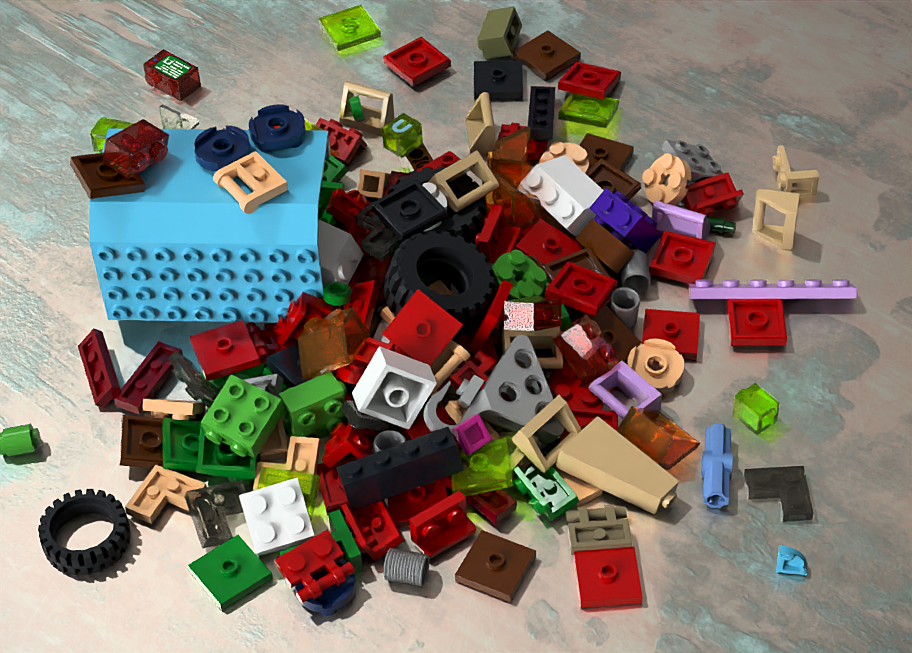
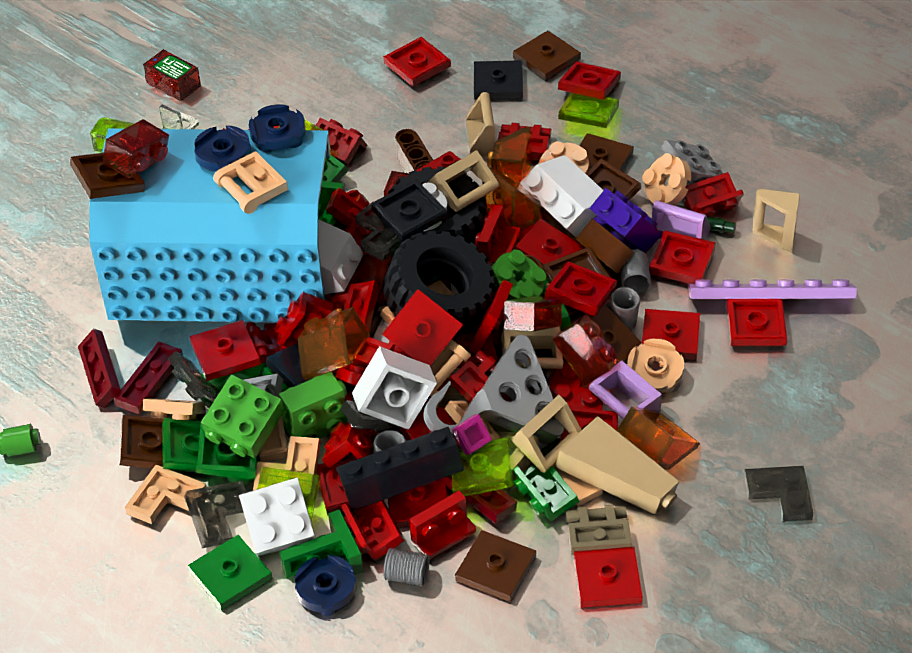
black tyre [38,489,130,575] -> none
red plate [275,529,355,603] -> none
clear neon green plate [318,4,381,51] -> none
green tile [323,282,351,306] -> none
tan tile [339,81,395,137] -> none
green tile [349,96,365,122] -> none
light nougat brick [357,169,392,198] -> none
clear neon green brick [382,113,423,159] -> none
light grey plate [456,375,484,409] -> none
olive brick [477,7,522,59] -> none
black plate [527,86,555,141] -> none
medium blue piece [701,423,733,509] -> none
clear neon green brick [733,383,780,435] -> none
tan bracket [773,145,819,197] -> none
medium azure tile [776,545,807,575] -> none

